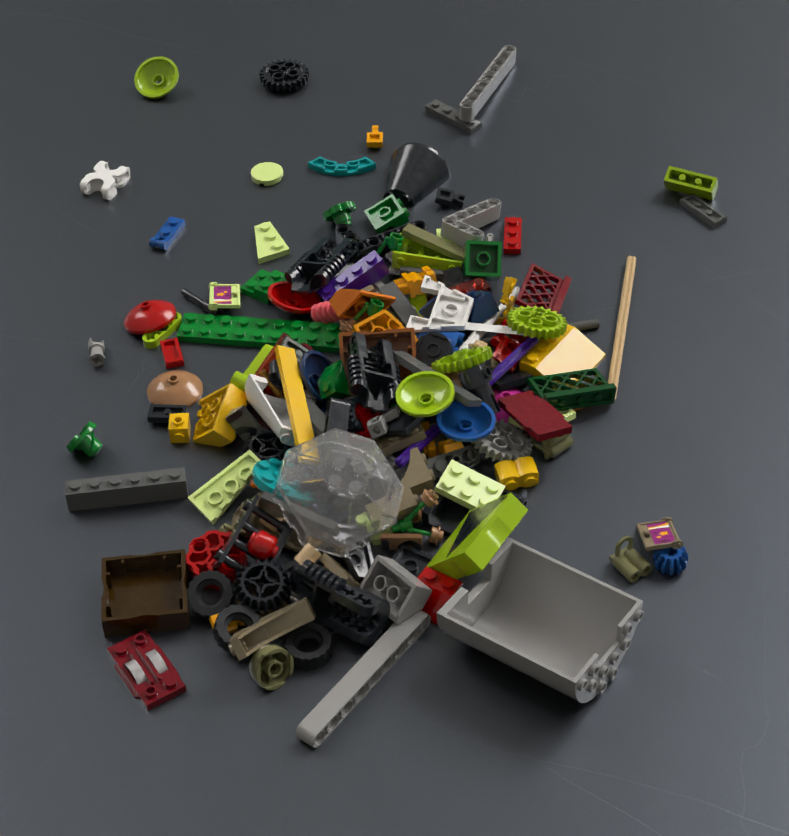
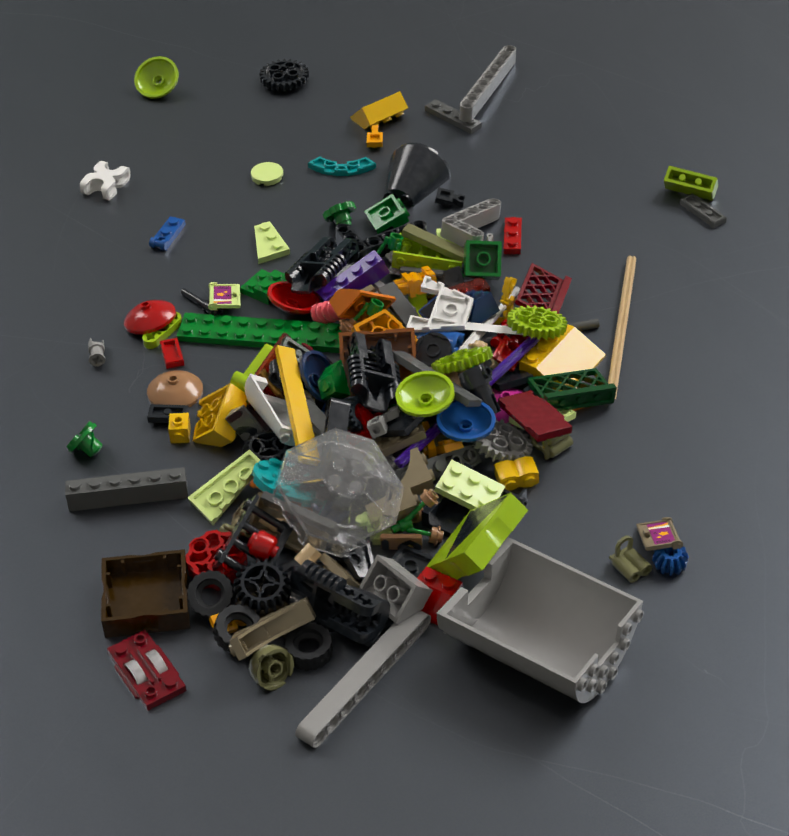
none -> yellow slope [350,91,408,129]

